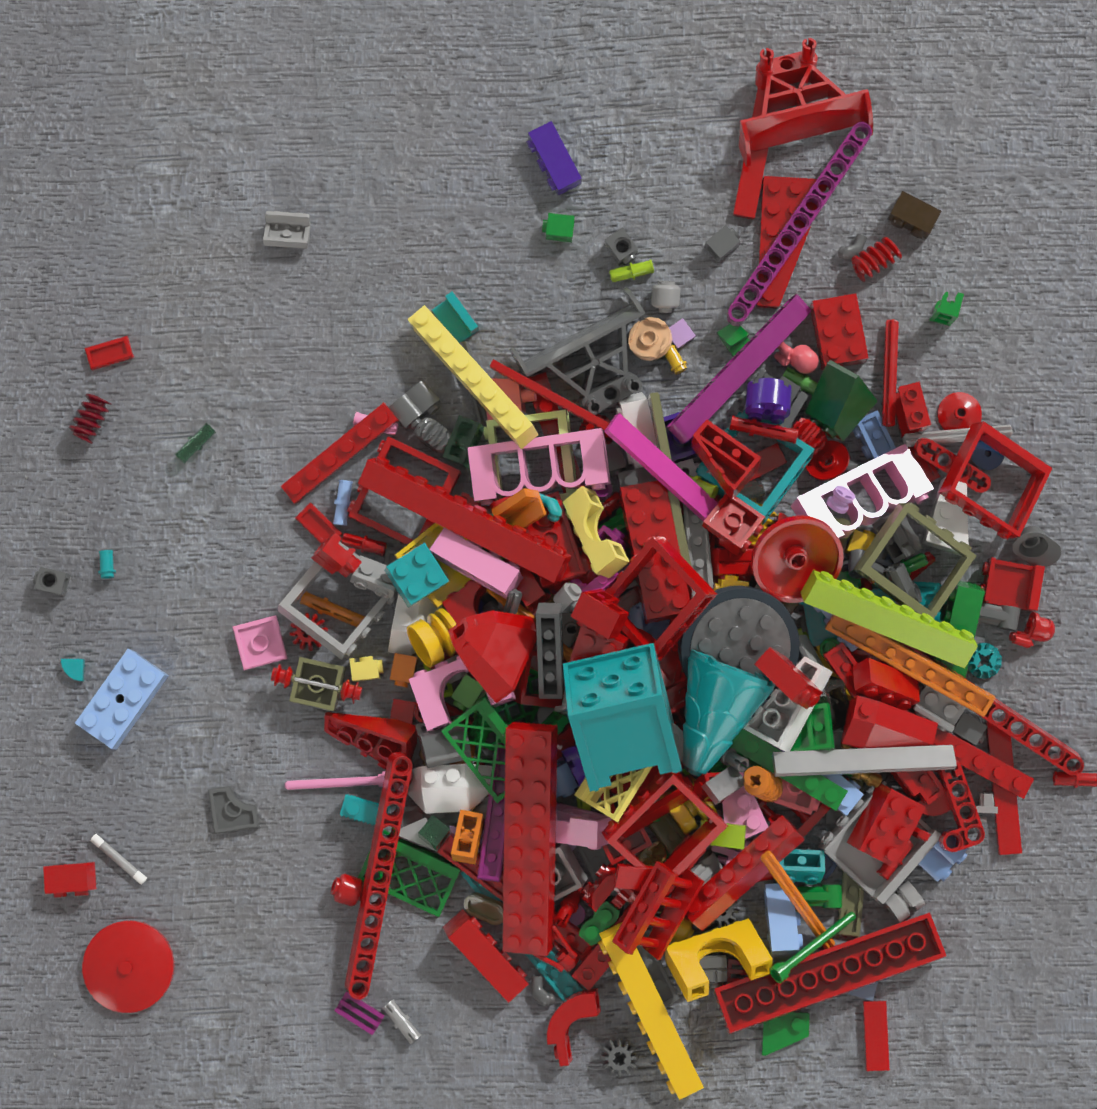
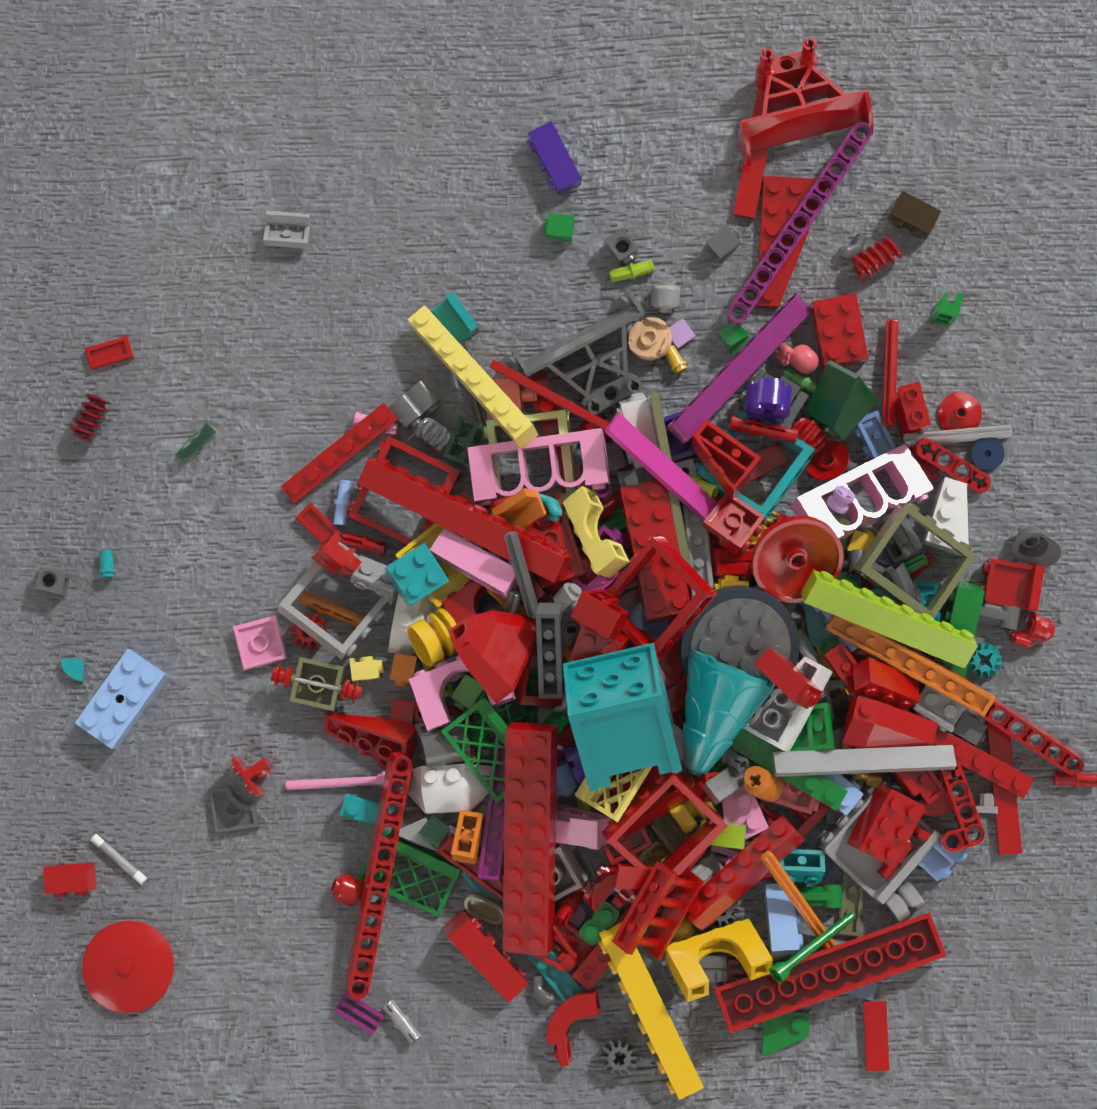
red window [938,421,1052,540] -> none
none -> red bracket [231,756,274,796]
none -> dark grey axle [504,531,538,618]

